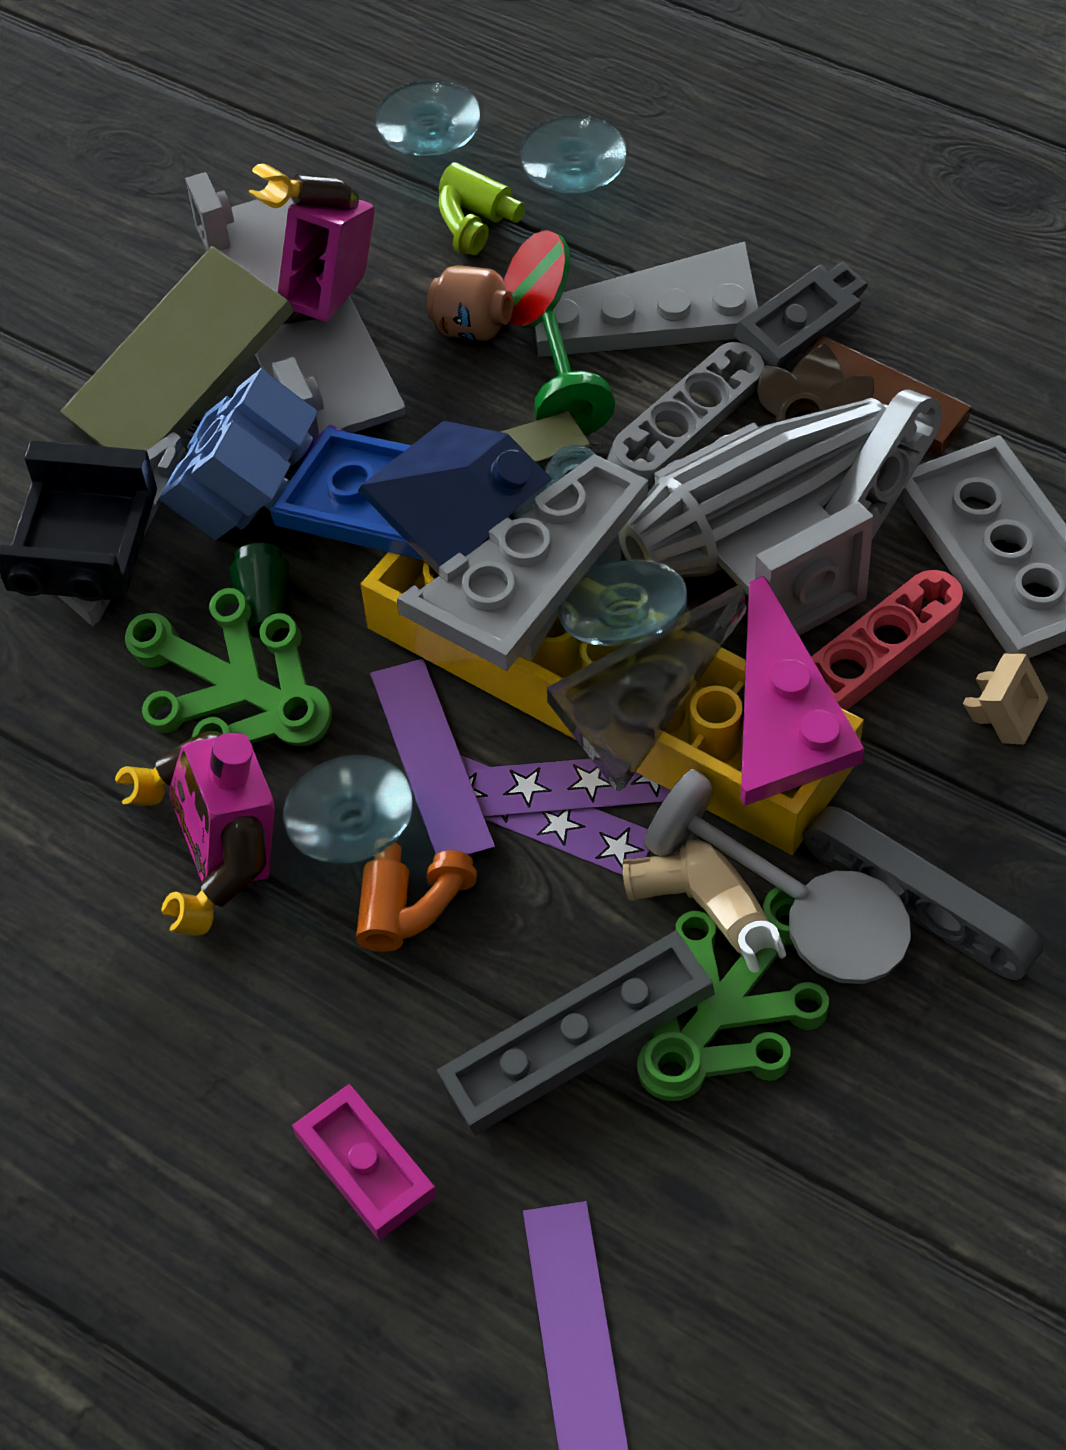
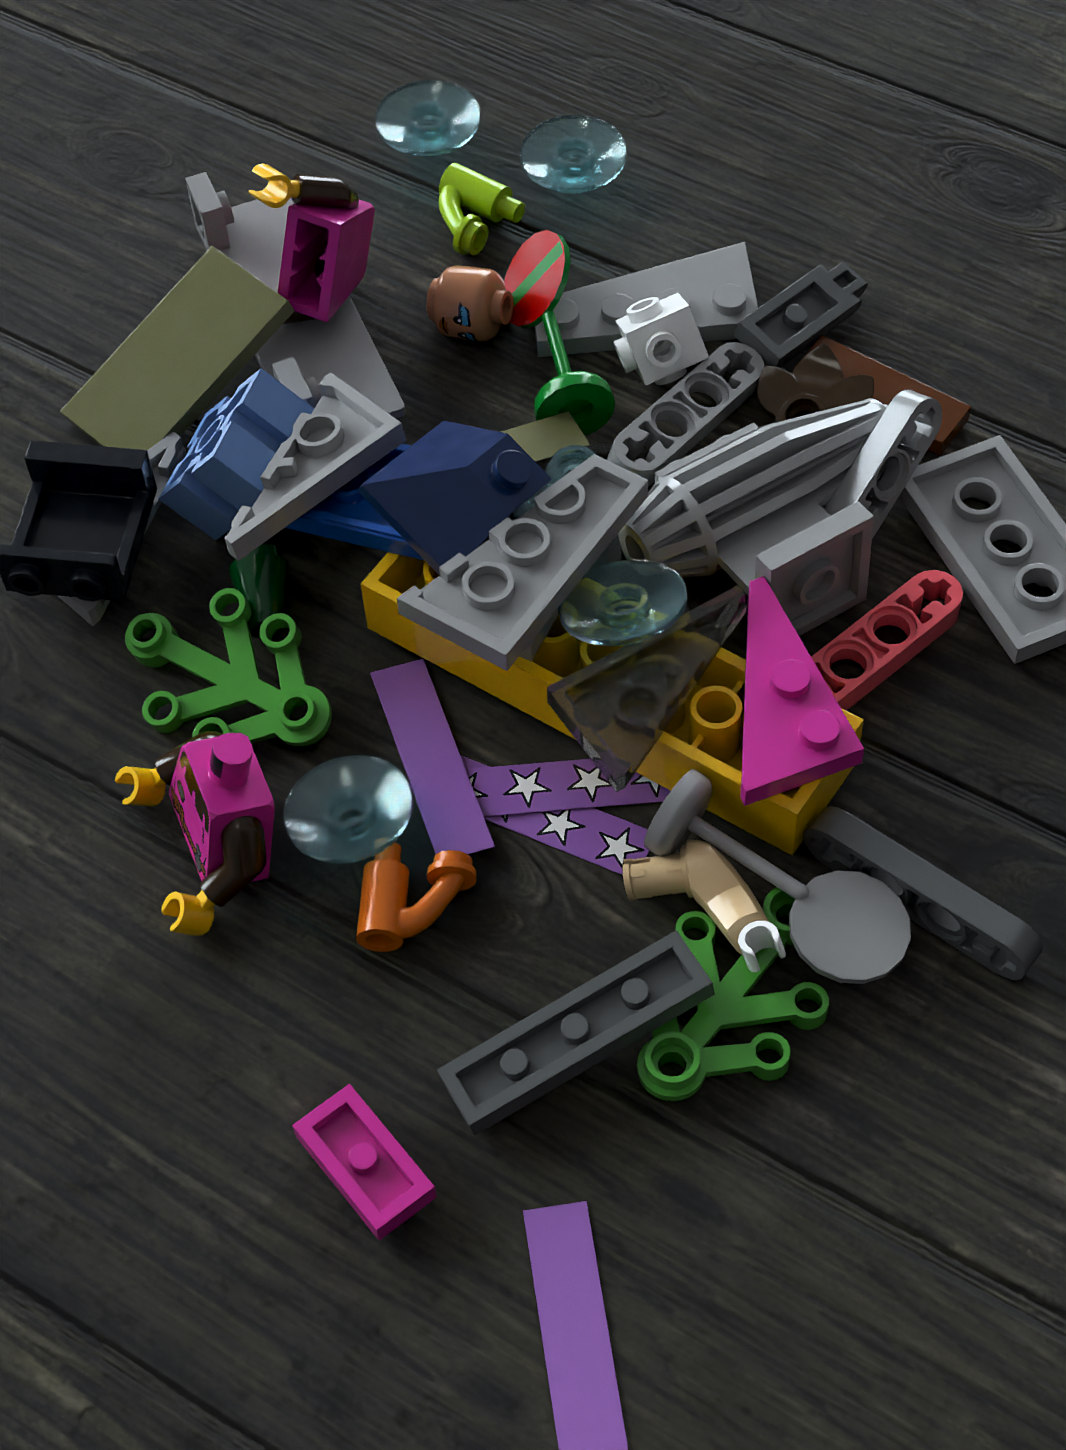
tan tile [963,653,1048,745] -> none
none -> light grey wing [224,372,406,561]
none -> white brick [613,293,709,385]

